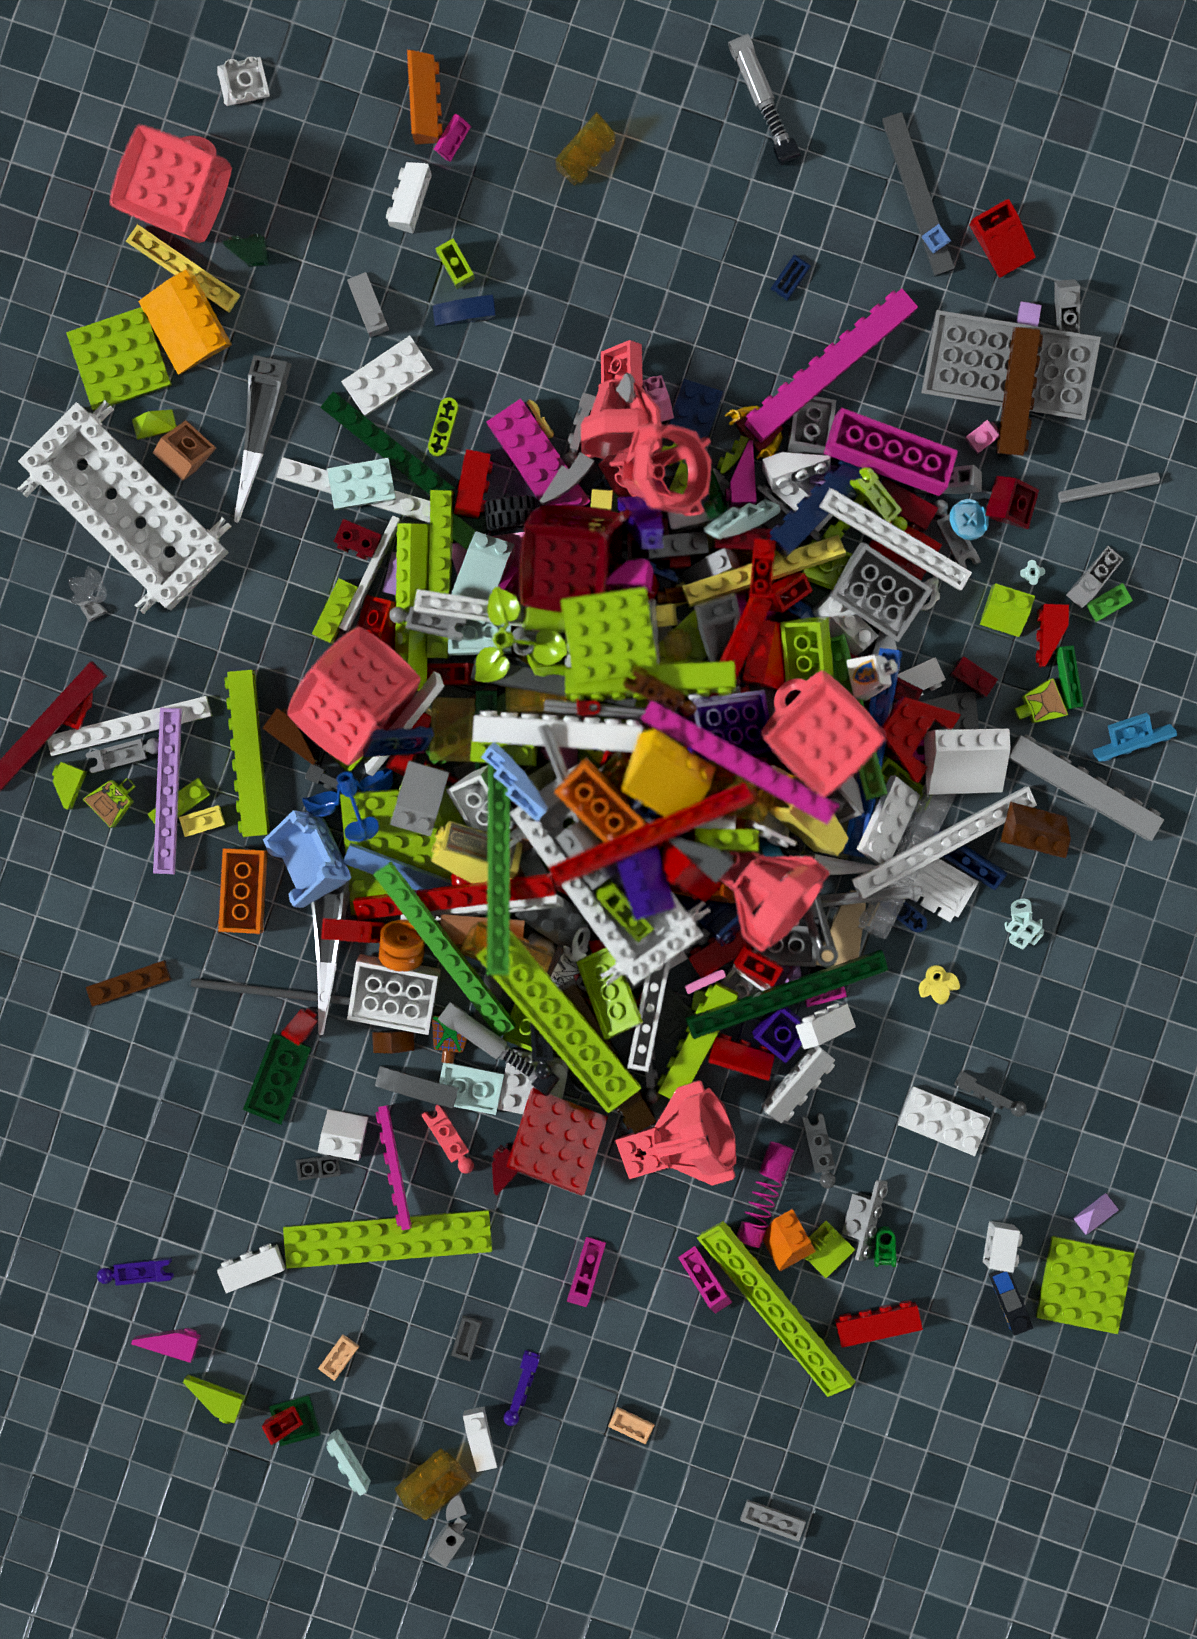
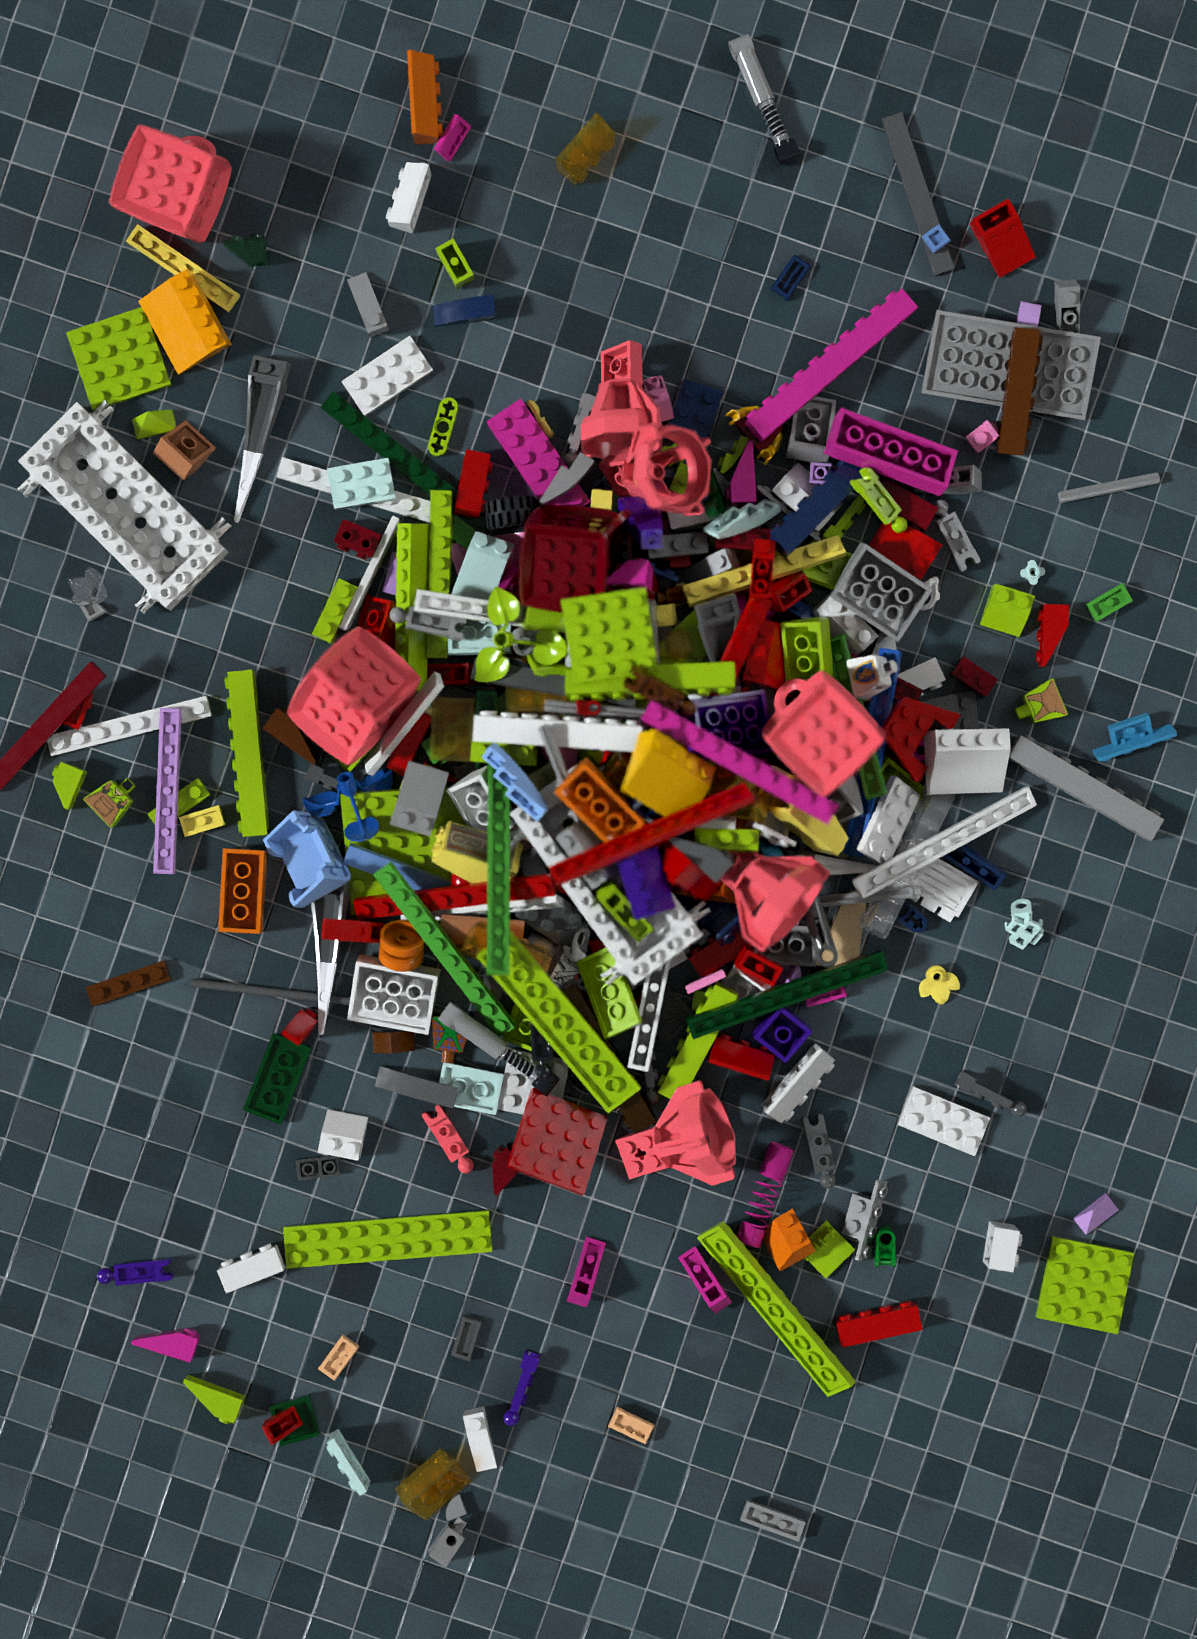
light grey plate [86,738,159,774] -> none
white slope [217,57,270,106] -> none
dark blue plate [363,726,434,757] -> none
dark pink plate [376,1105,412,1230] -> none
light grey tile [616,373,635,403] -> none
white slope [762,452,831,490] -> none
white brick [796,1003,856,1049] -> none
white plate [819,489,972,591] -> none
medium azure tile [950,499,989,540] -> none
dark red slope [985,476,1039,529] -> none
slope [988,1270,1034,1336] -> none
reddish brown slope [1000,802,1071,858] -> none
green plate [1055,645,1084,709] -> none
light grey slope [1066,546,1123,609] -> none

